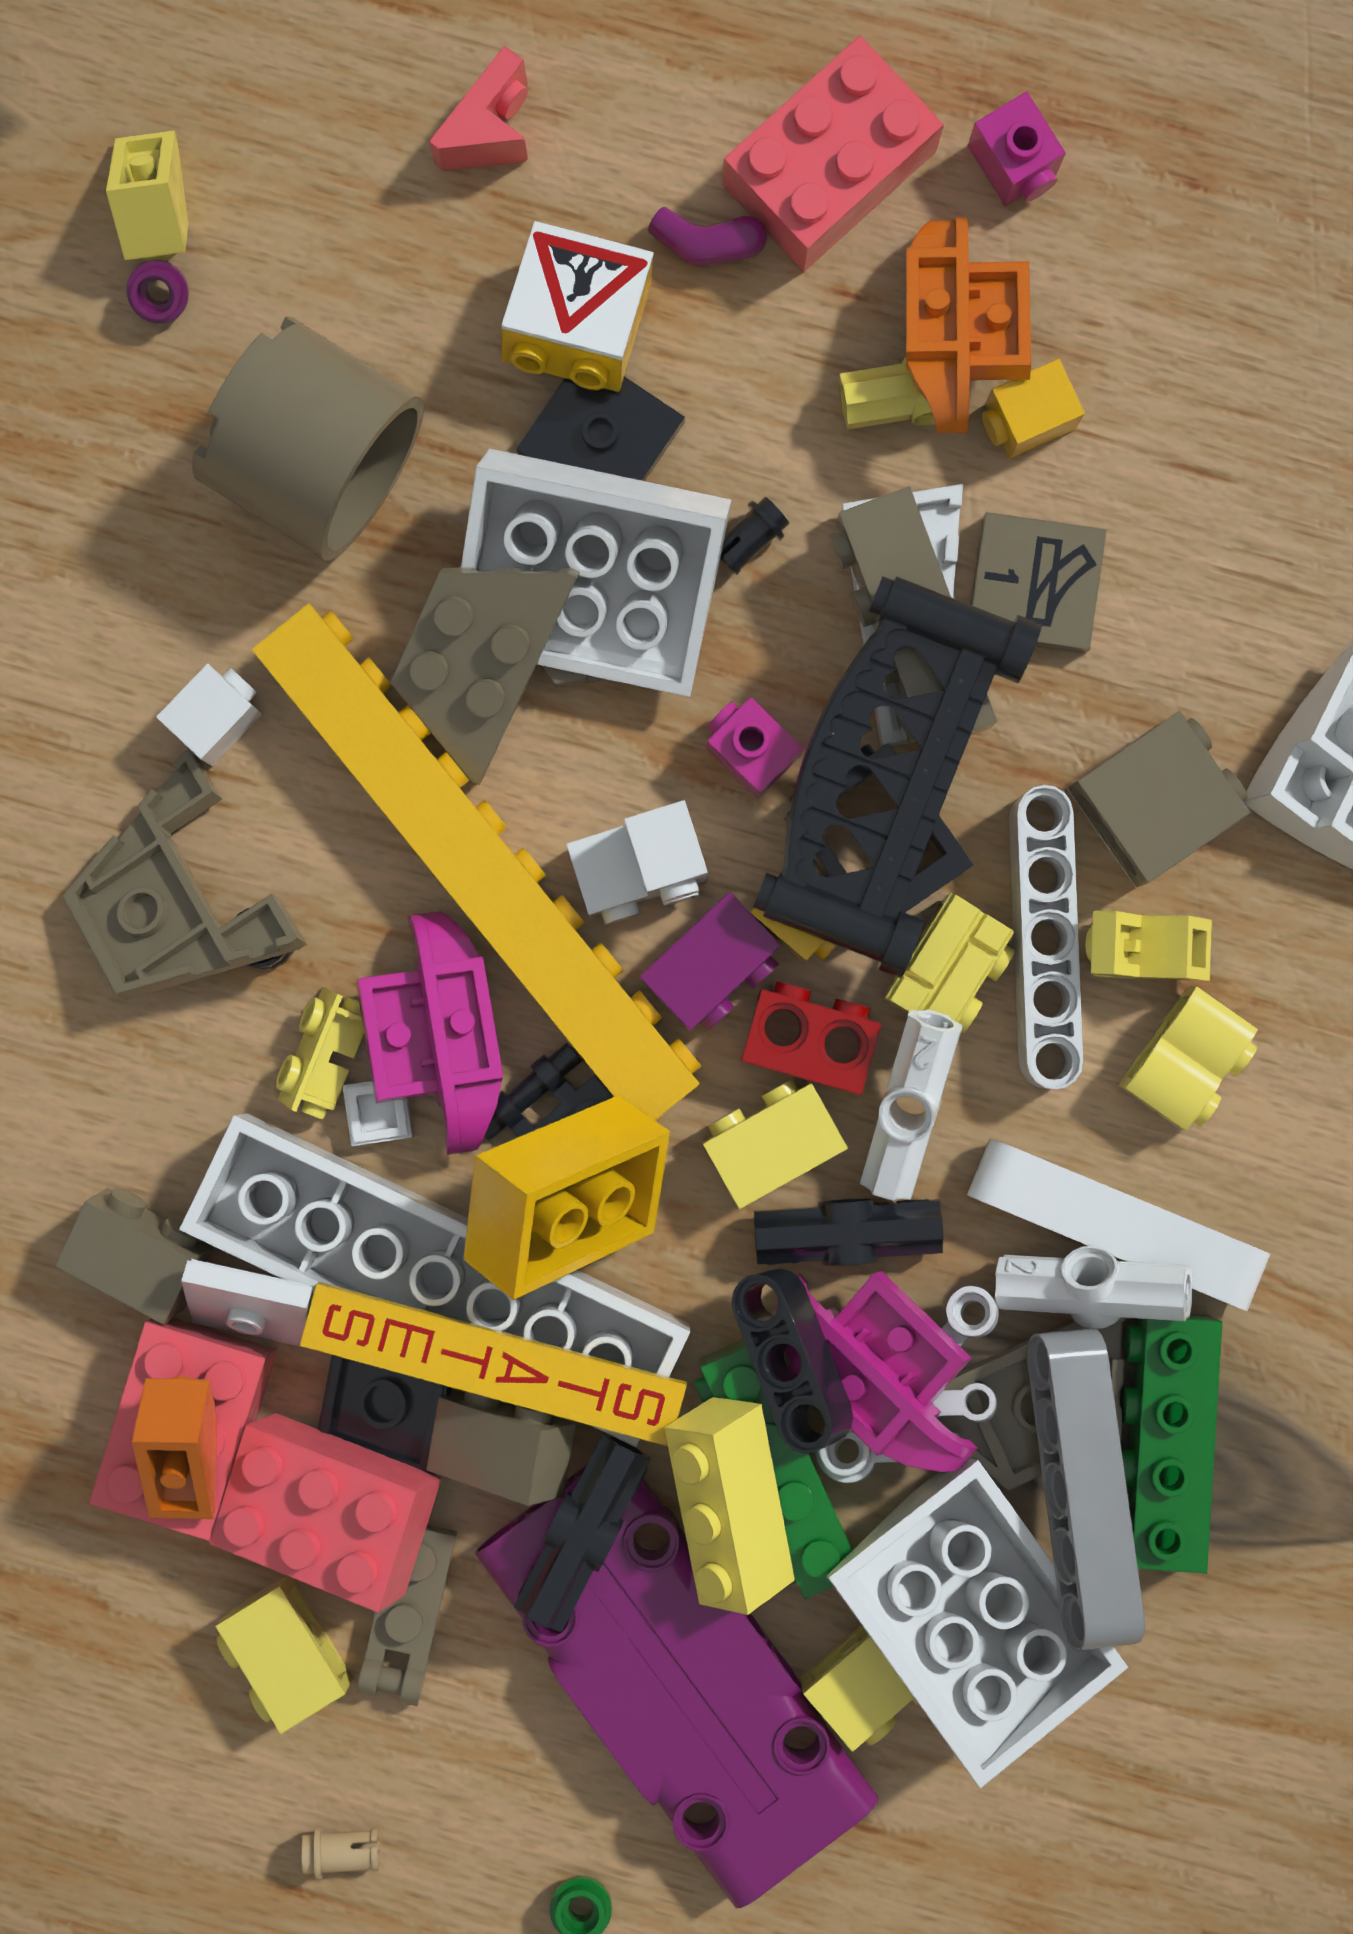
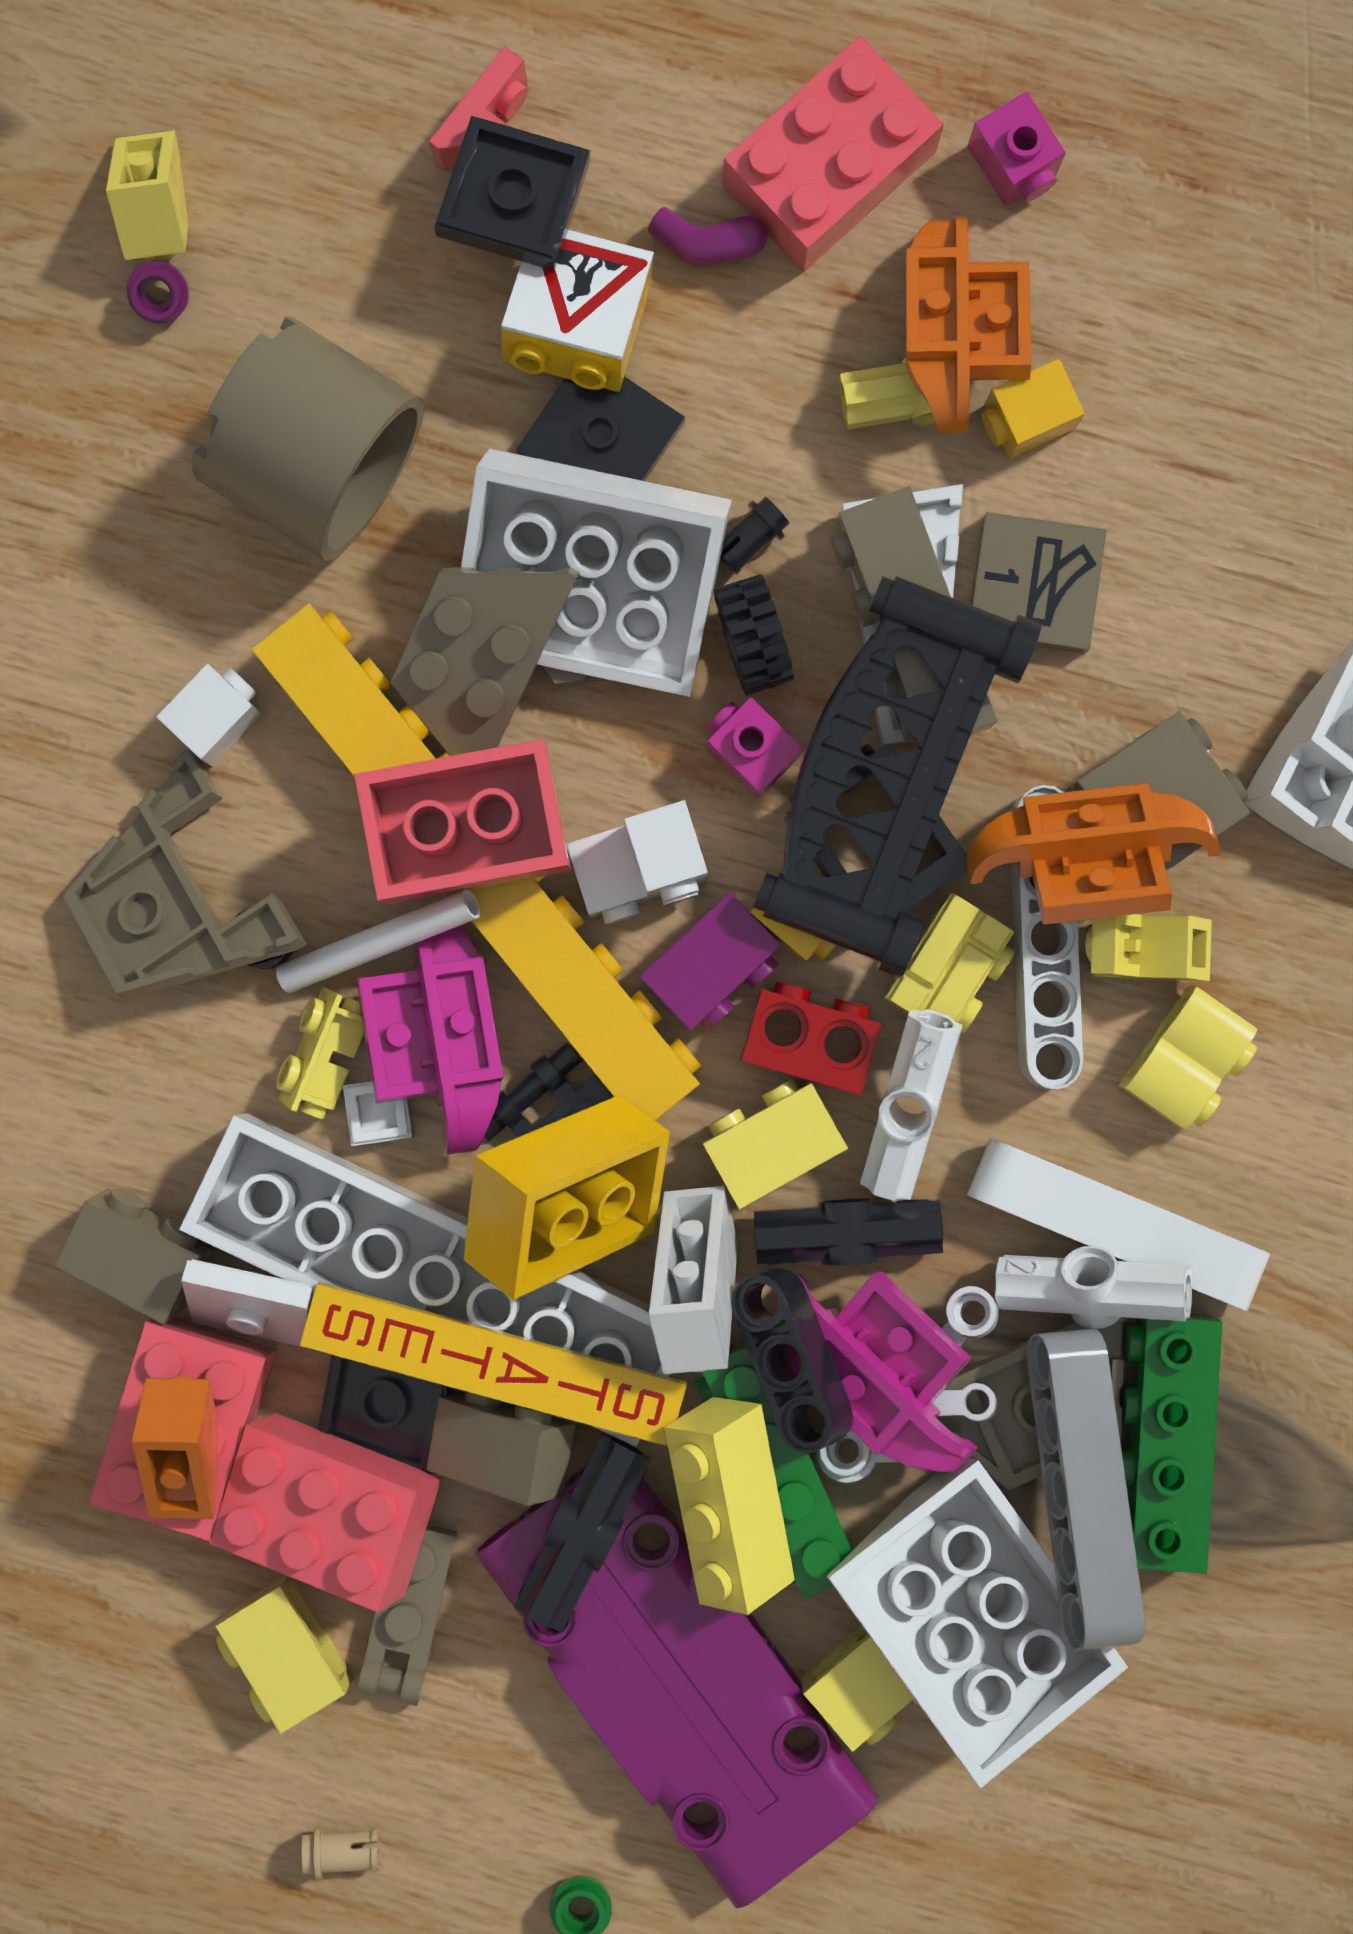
none -> white piece [276,889,480,993]
none -> coral brick [354,739,571,905]
none -> black plate [435,115,590,271]
none -> white brick [649,1185,738,1374]
none -> black tyre [713,574,794,696]
none -> orange plate [966,783,1221,925]

